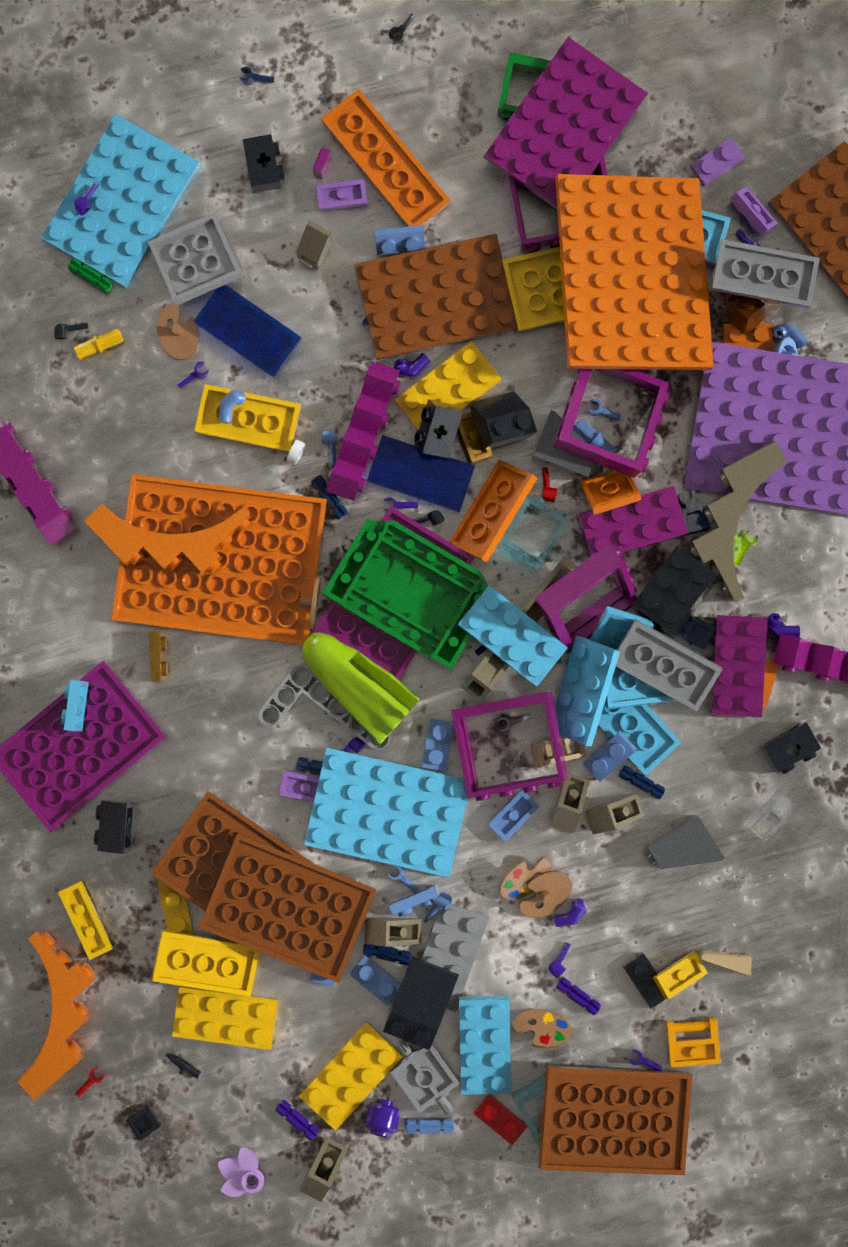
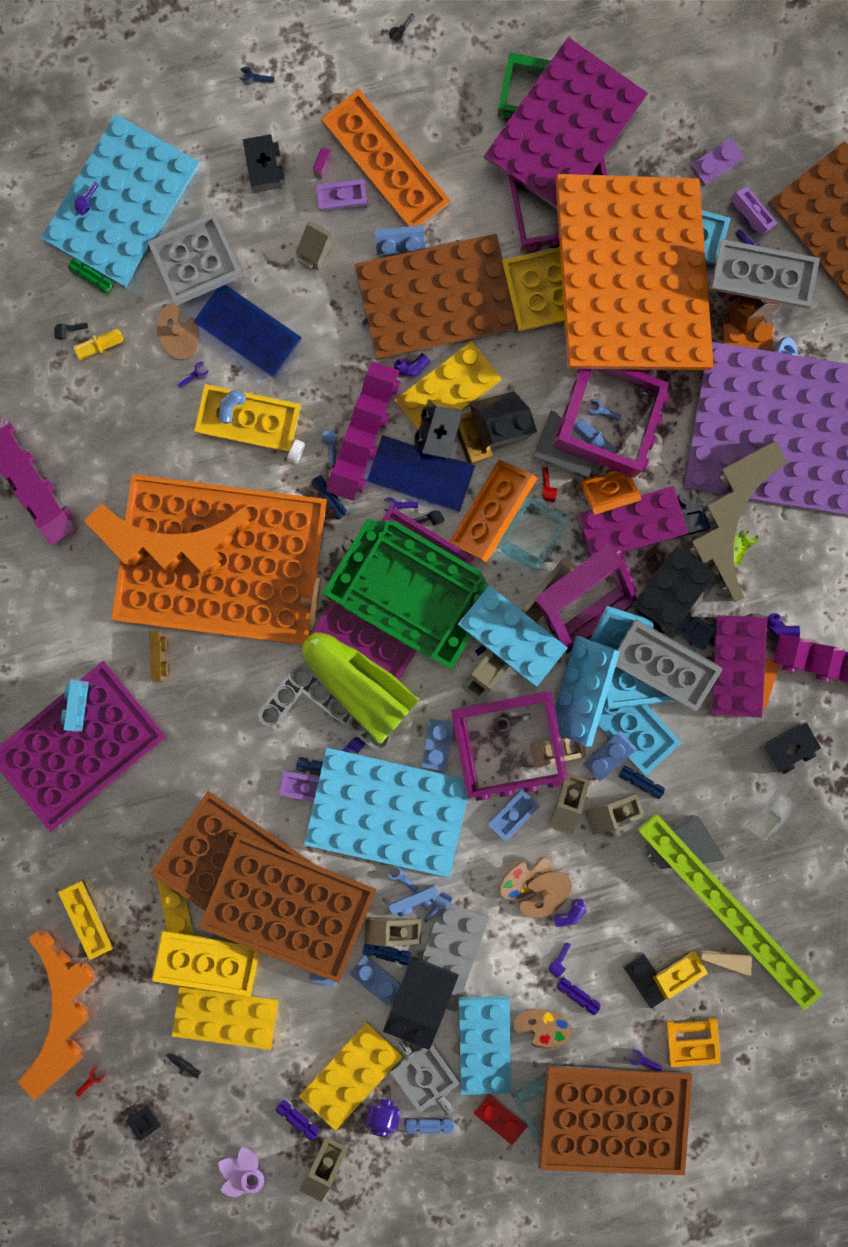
black slope [94,800,134,854] -> none
medium blue arm [773,324,809,349] -> none
none -> lime plate [638,813,823,1010]

